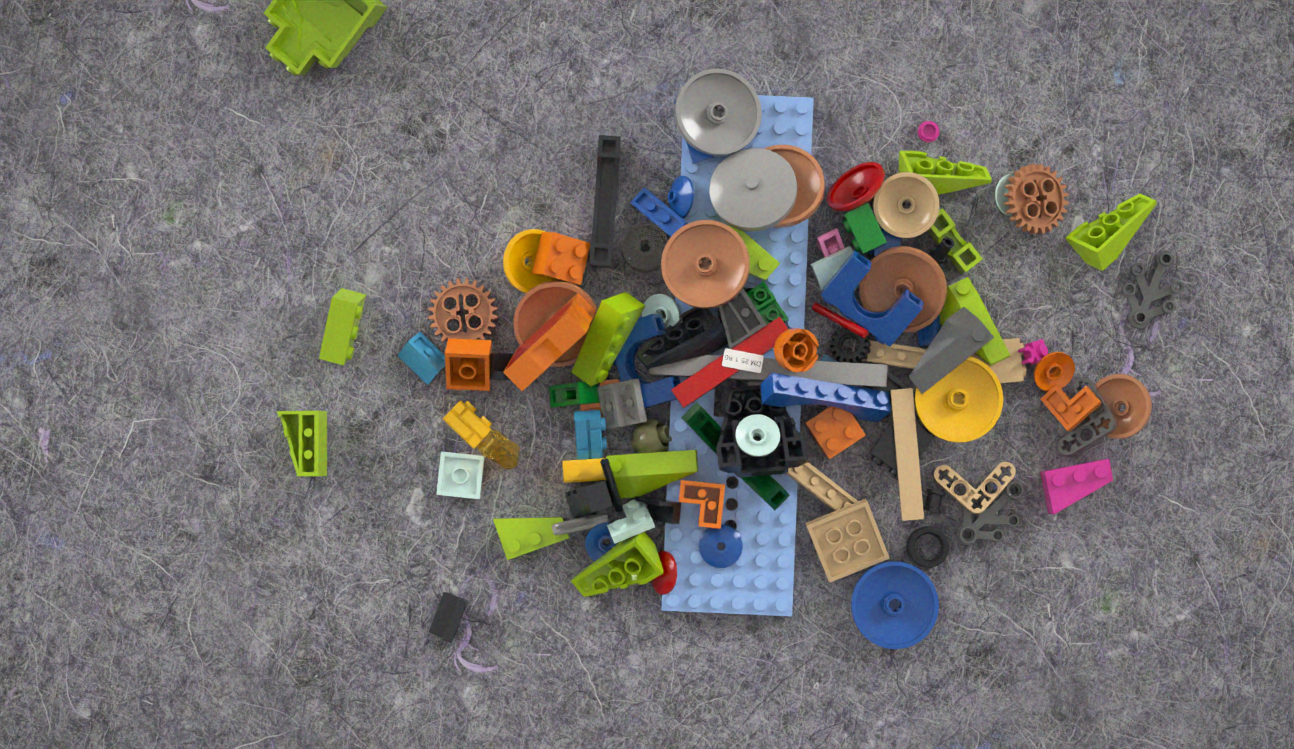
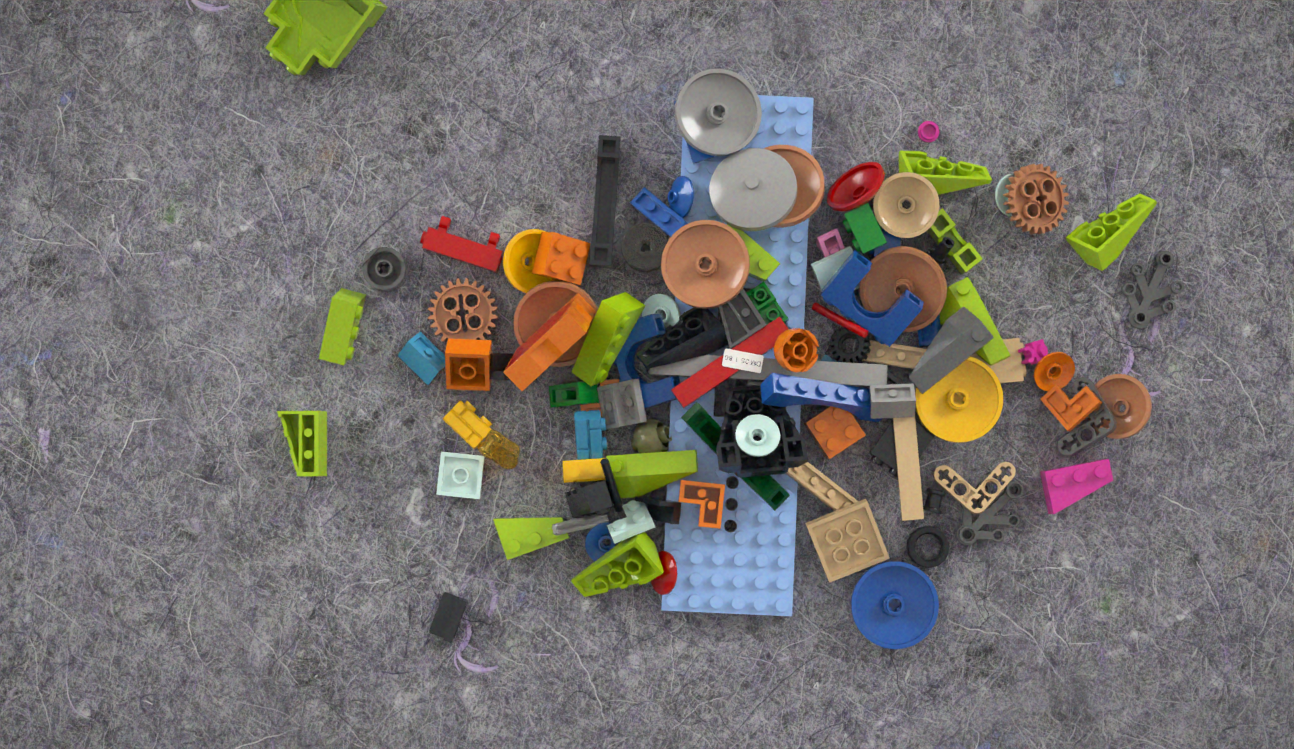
blue dish [699,524,743,568] -> none
none -> dark grey brick [362,247,409,293]
none -> red brick [420,216,504,273]
none -> light grey panel [869,383,916,419]

